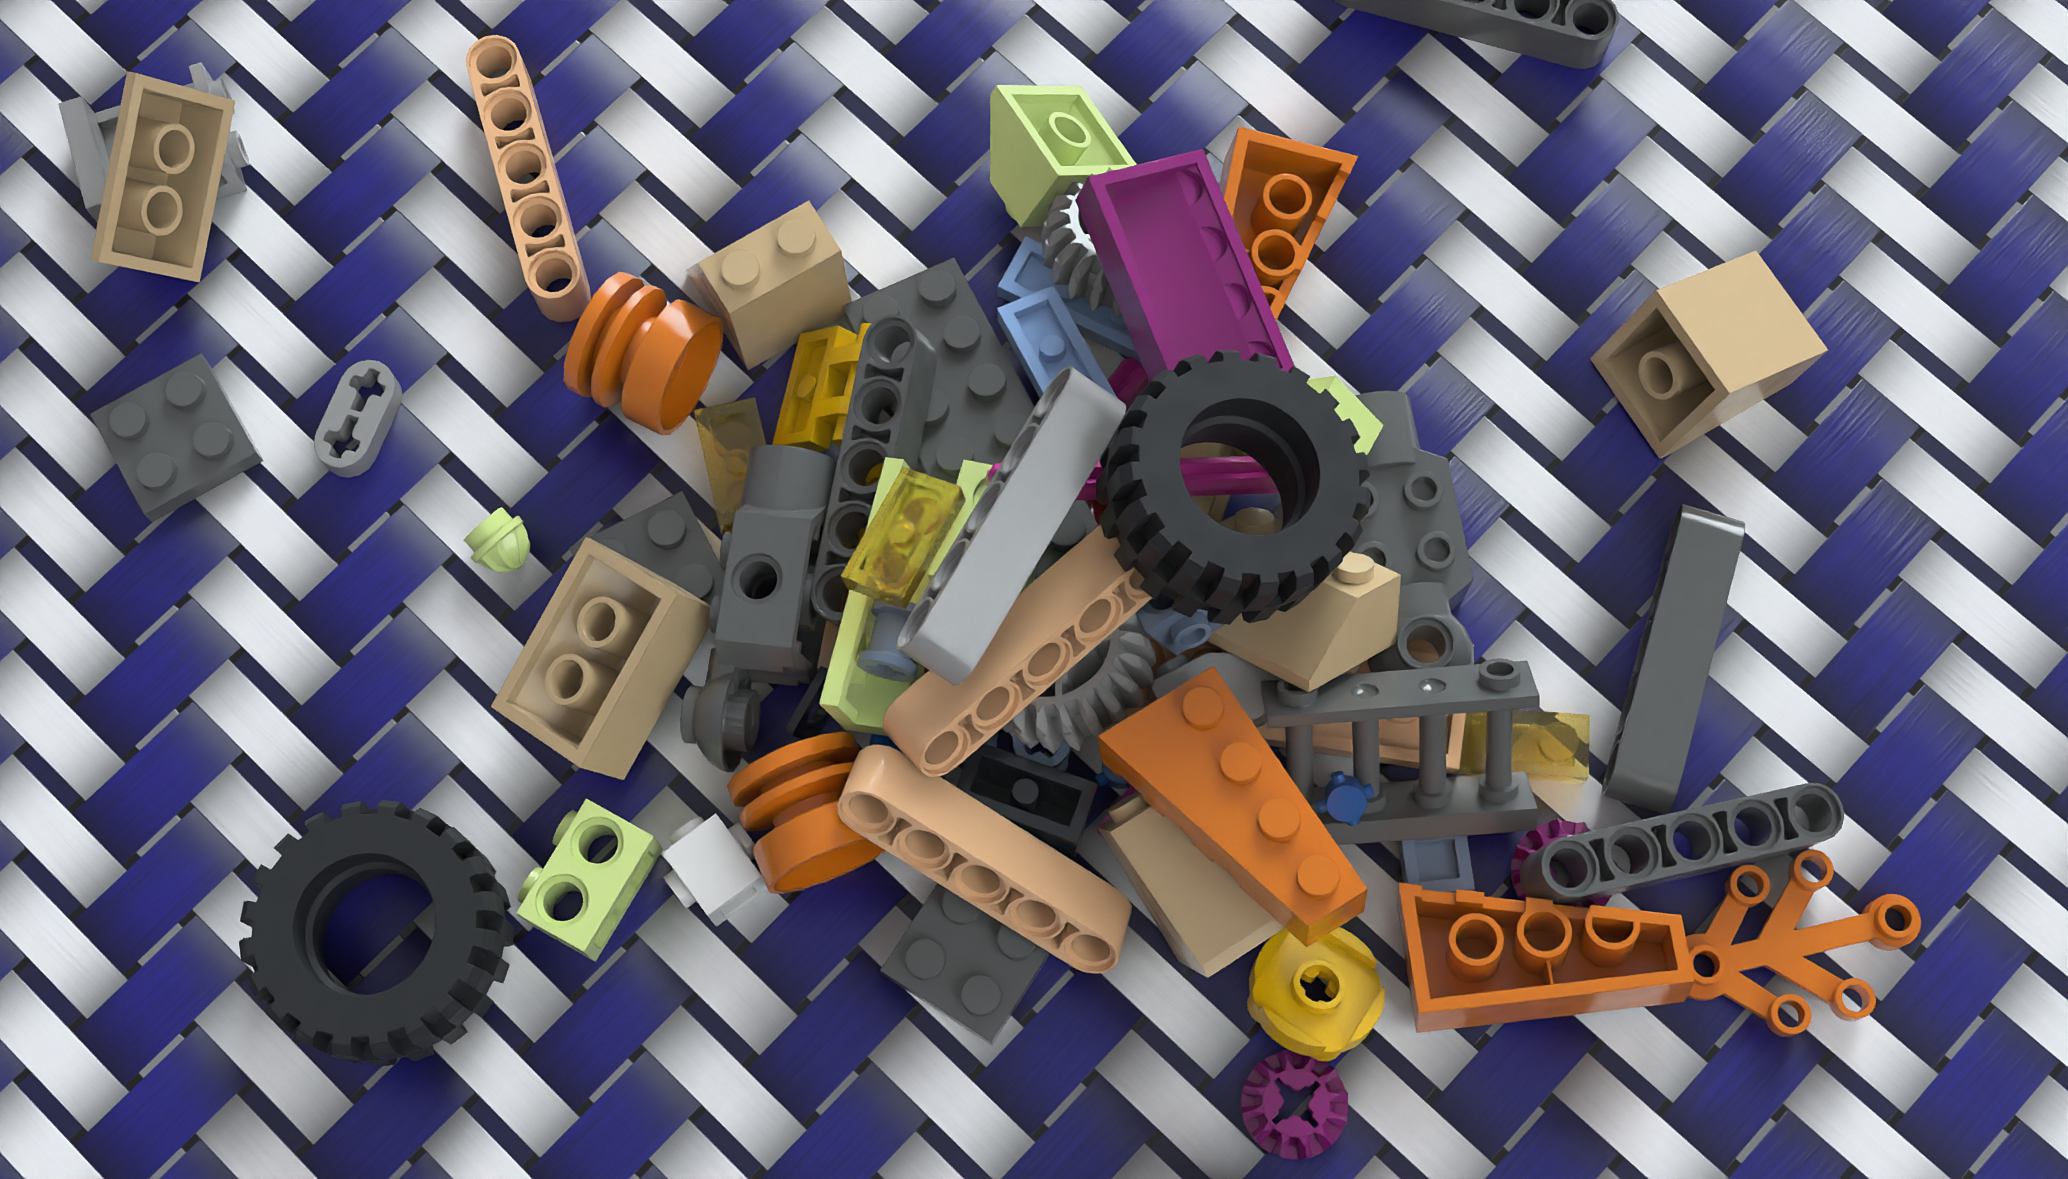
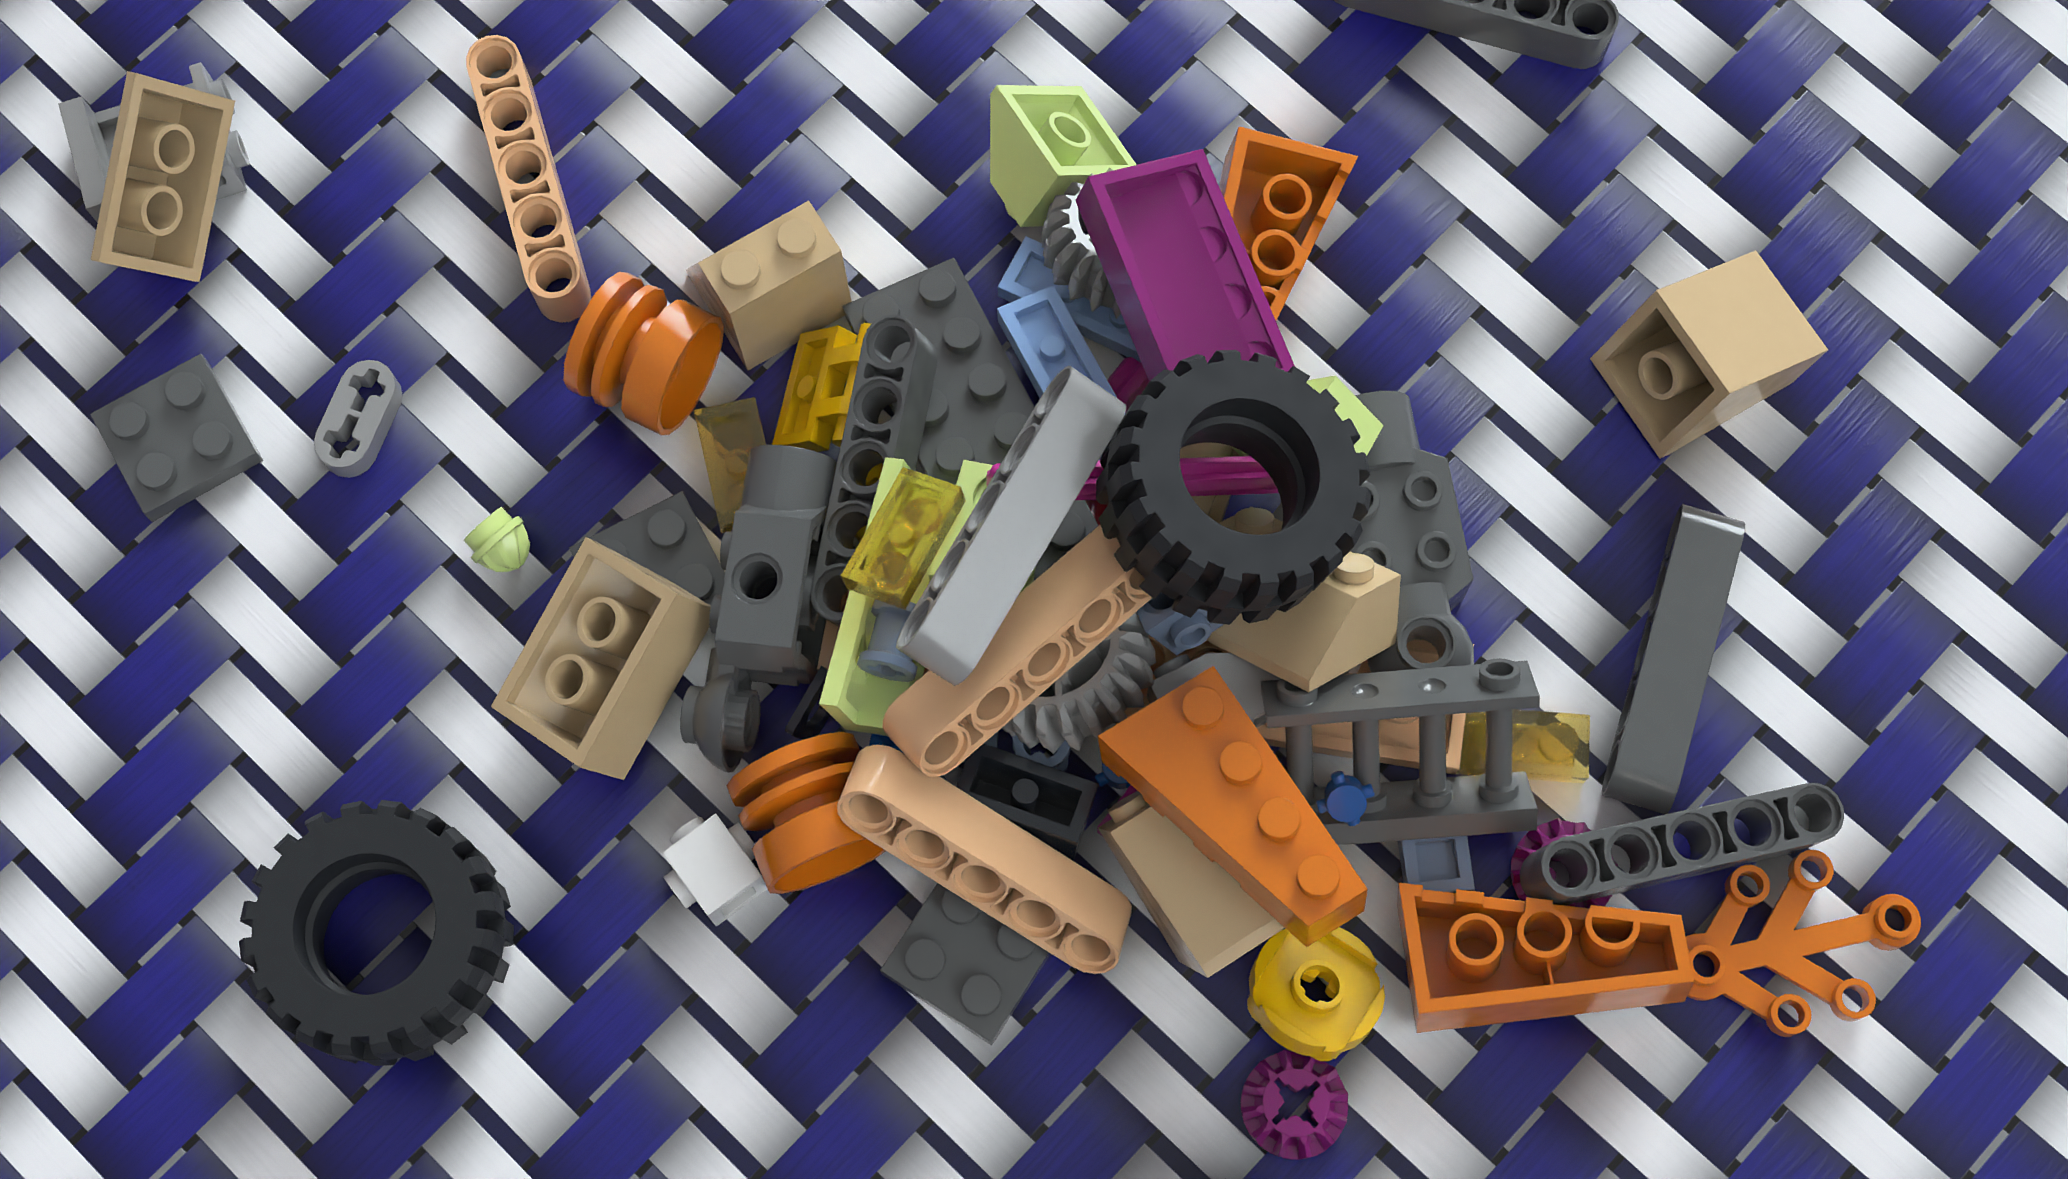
yellowish green brick [516,799,663,962] -> none

